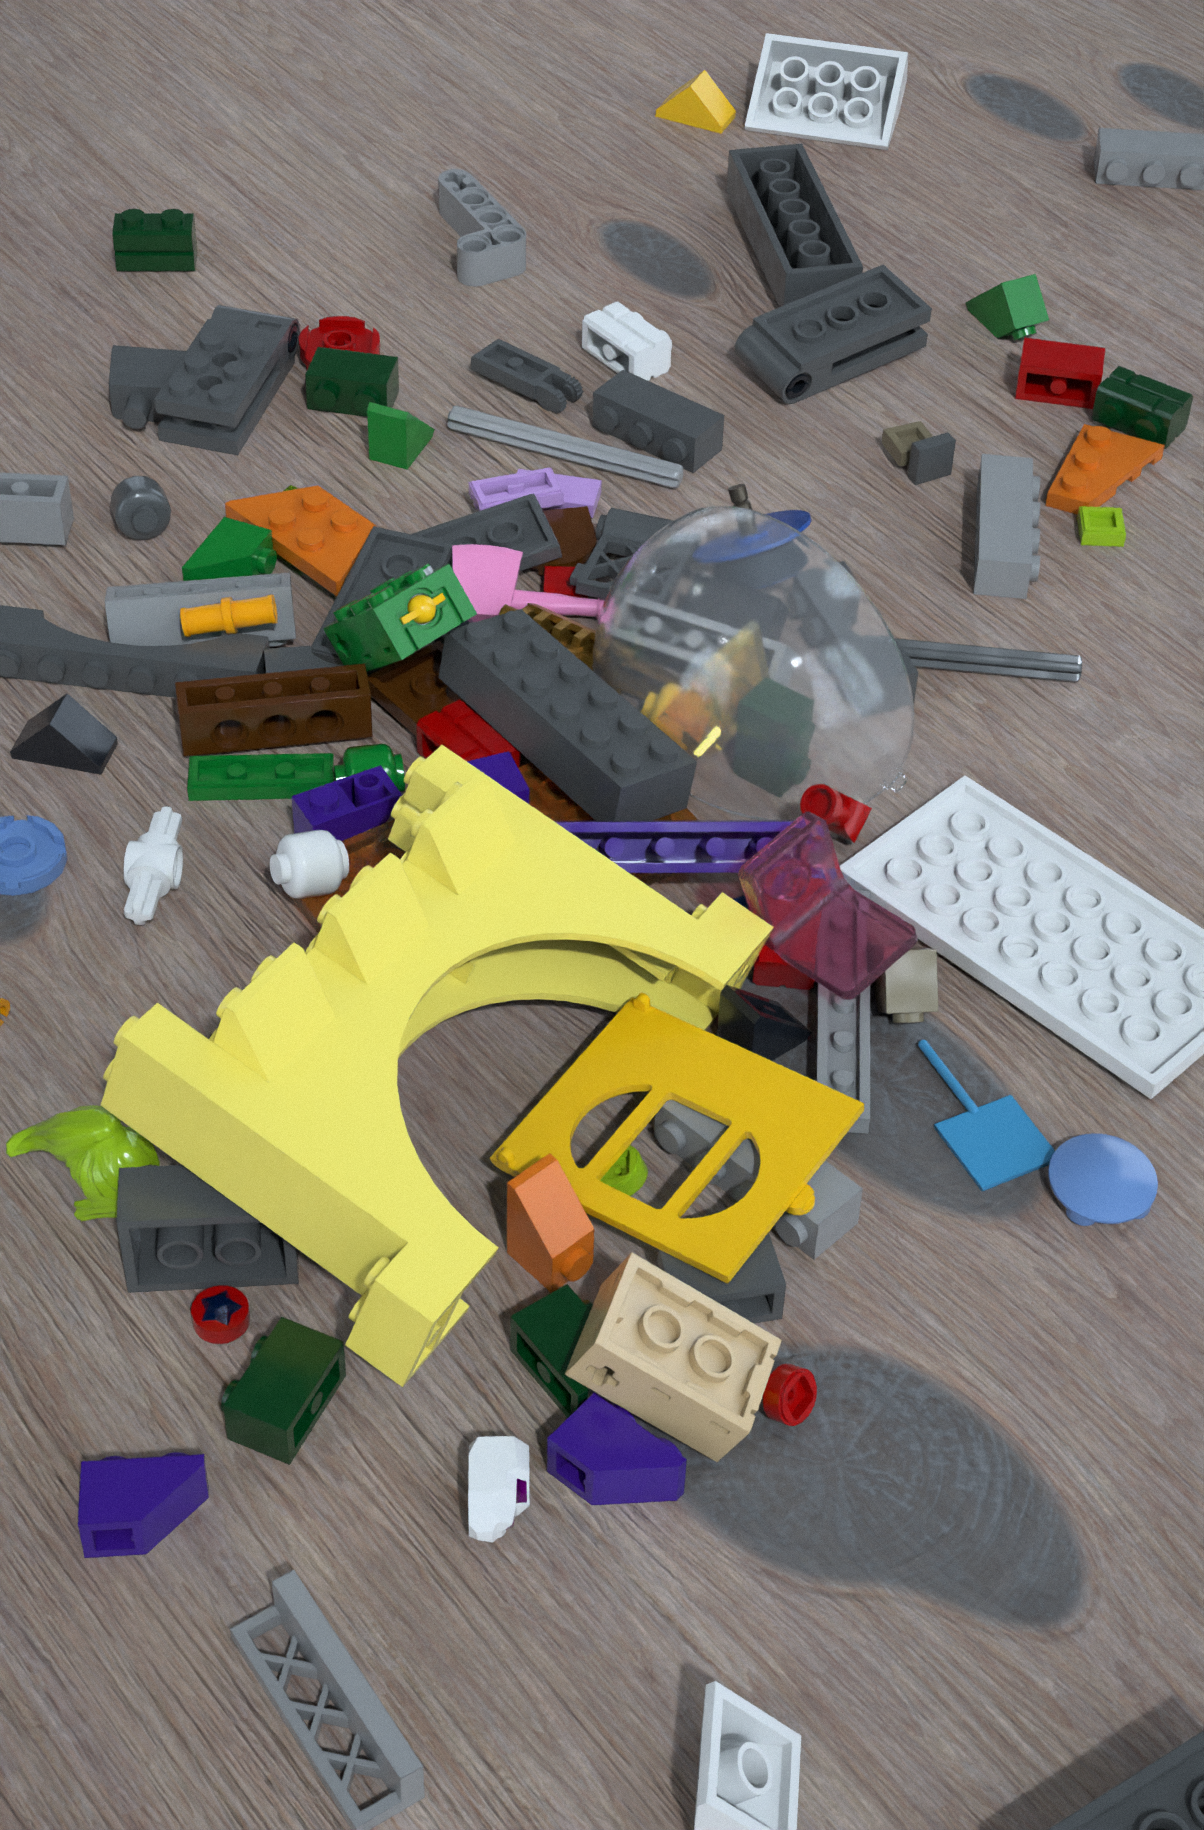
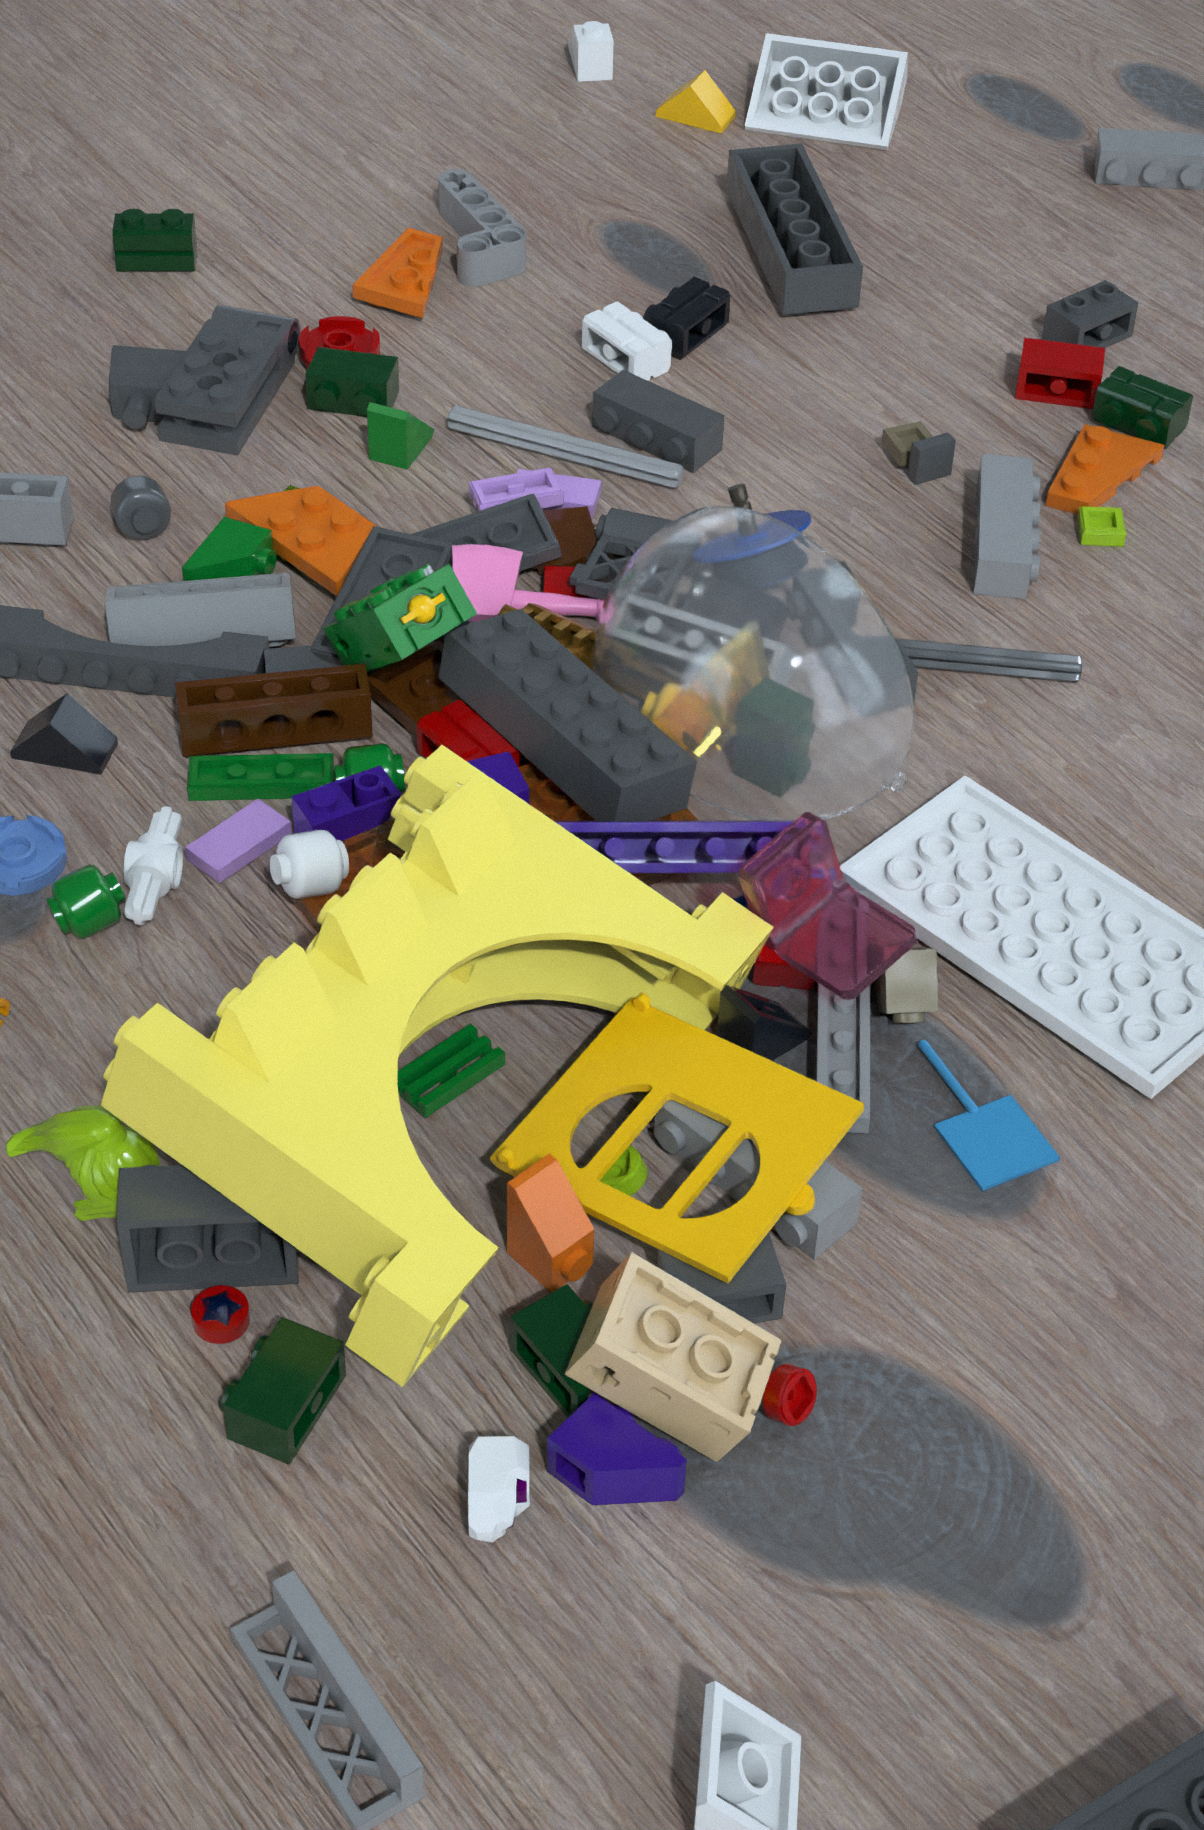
dark purple slope [78,1452,209,1558] -> none
light orange pin [180,594,278,637] -> none
dark grey hinge [471,339,584,414] -> none
dark grey hinge [735,265,932,404] -> none
red leg [800,784,872,843] -> none
green slope [965,274,1049,341] -> none
medium blue dish [1048,1133,1158,1226] -> none
none -> green head [46,864,126,940]
none -> lavender tile [185,799,292,884]
none -> orange wing [353,227,443,318]
none -> green tile [397,1023,505,1118]
none -> white slope [568,21,614,82]
none -> black brick [643,276,731,360]
none -> dark grey brick [1042,280,1139,348]

